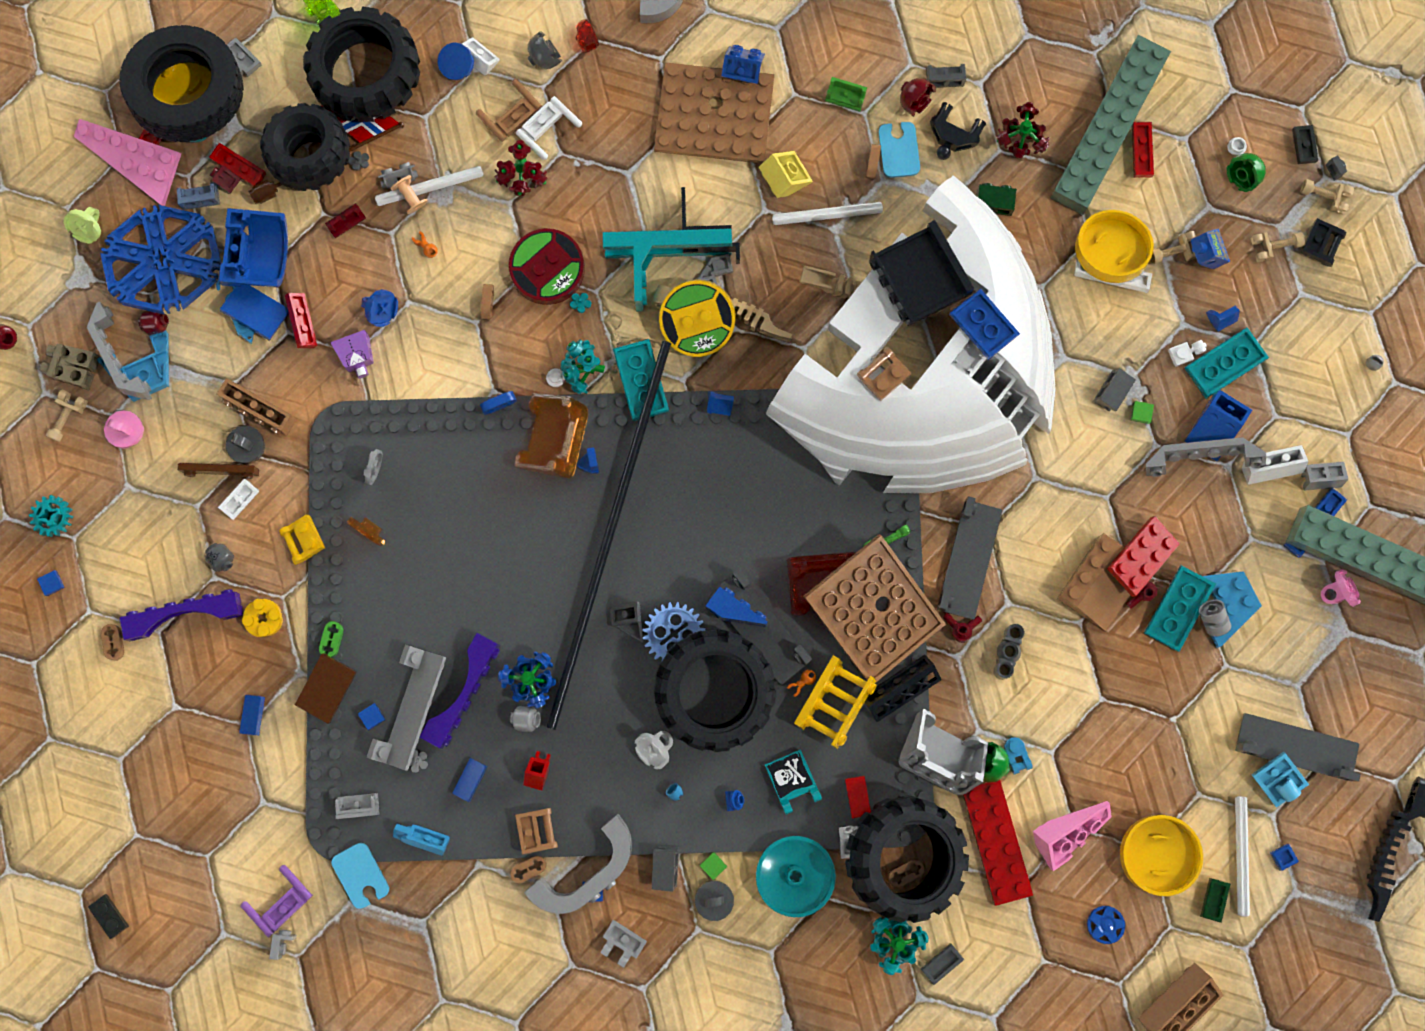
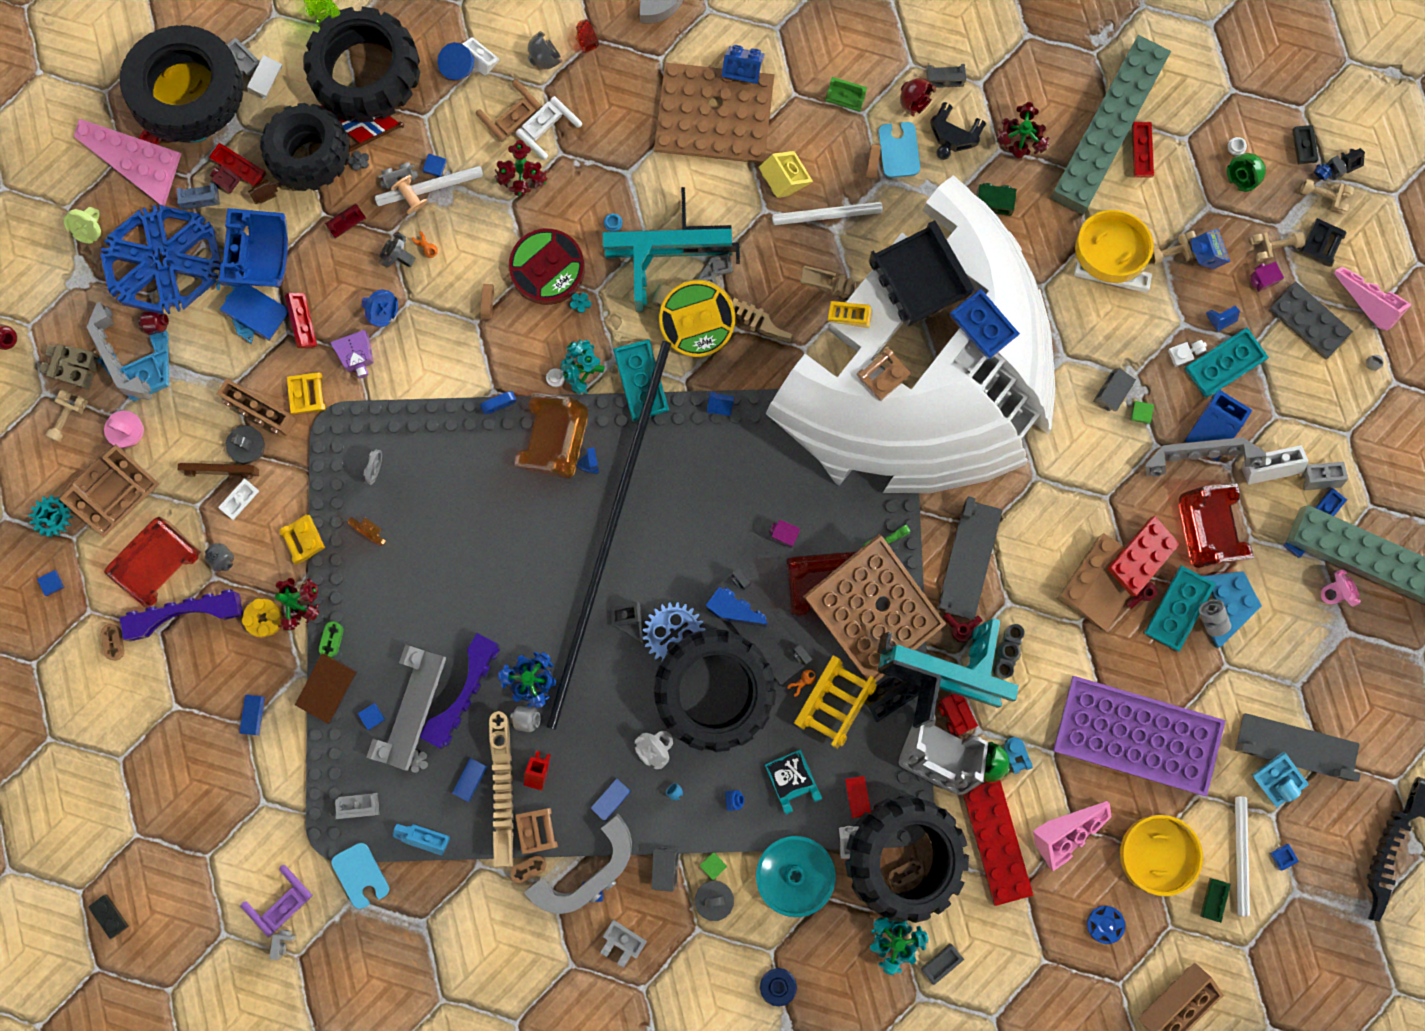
none -> medium nougat slope [59,444,159,538]
none -> clear red windscreen [104,517,201,608]
none -> white hinge [247,55,282,100]
none -> dark red plant [275,578,319,631]
none -> yellow plate [287,373,326,415]
none -> dark grey tile [378,232,416,268]
none -> blue tile [423,154,447,177]
none -> tan piece [489,711,514,867]
none -> slope [591,779,631,822]
none -> dark azure plate [604,213,623,232]
none -> dark blue wheel [760,968,797,1007]
none -> magenta brick [769,519,800,549]
none -> yellow slope [827,301,872,328]
none -> teal piece [877,618,1019,728]
none -> red brick [937,694,978,737]
none -> medium lavender plate [1053,676,1226,796]
none -> clear red windscreen [1179,483,1254,568]
none -> magenta brick [1250,261,1284,292]
none -> dark grey plate [1269,281,1353,359]
none -> blue plate [1314,164,1332,181]
none -> bright pink wedge [1334,267,1411,331]
none -> black tile [1341,148,1365,173]

